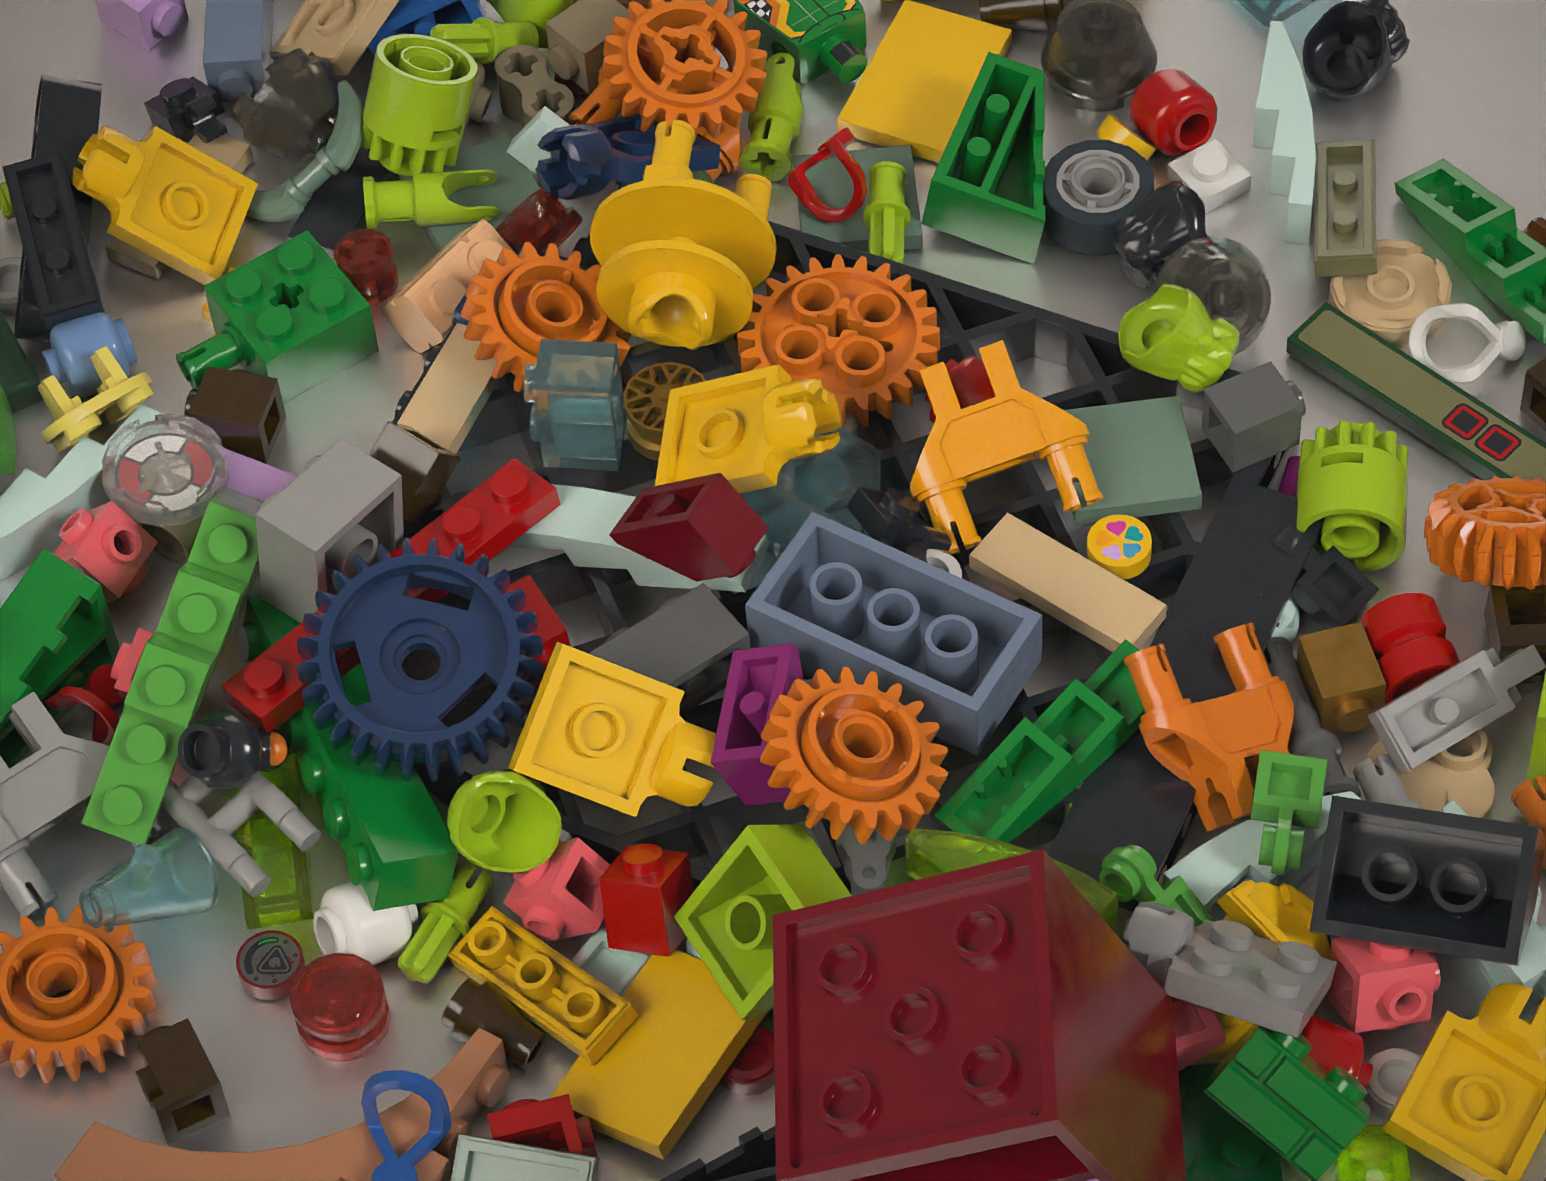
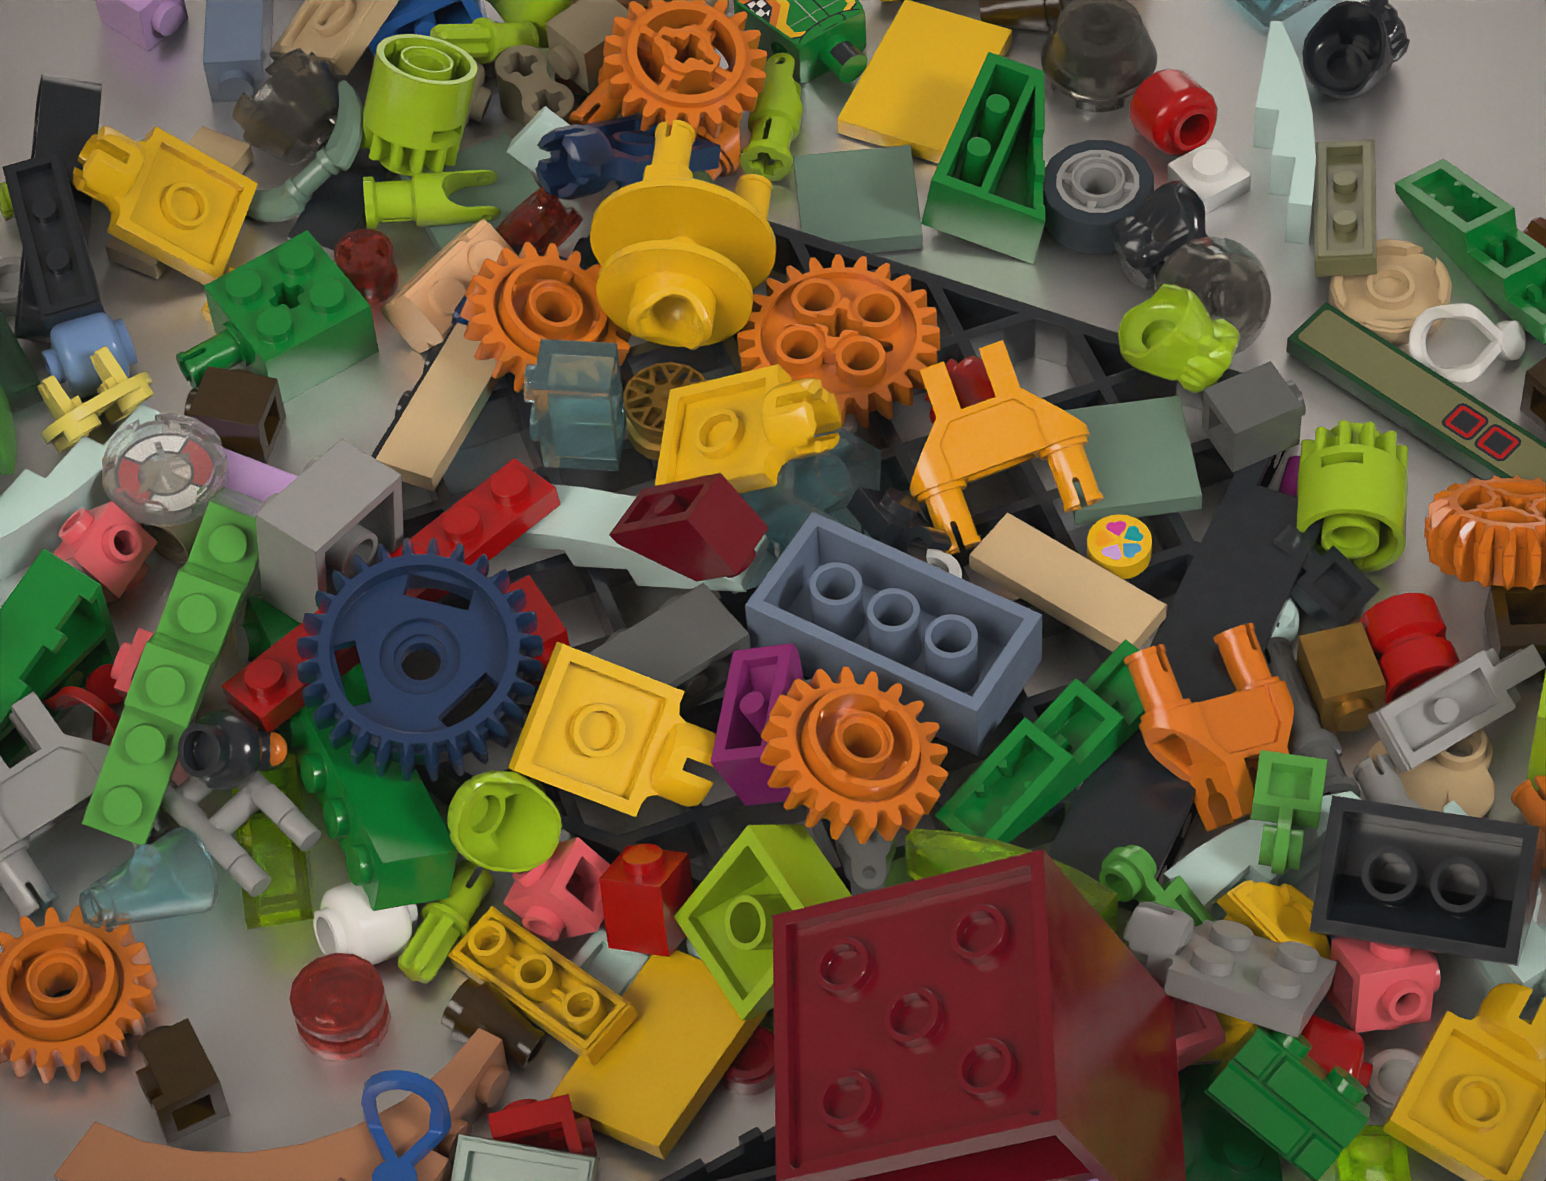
black plate [144,76,228,144] -> none
tile [236,930,306,1000] -> none
dark brown brick [369,421,461,524] -> none
red piece [788,127,867,222] -> none
lime axle [863,161,910,264] -> none
yellow tile [1096,113,1156,161] -> none

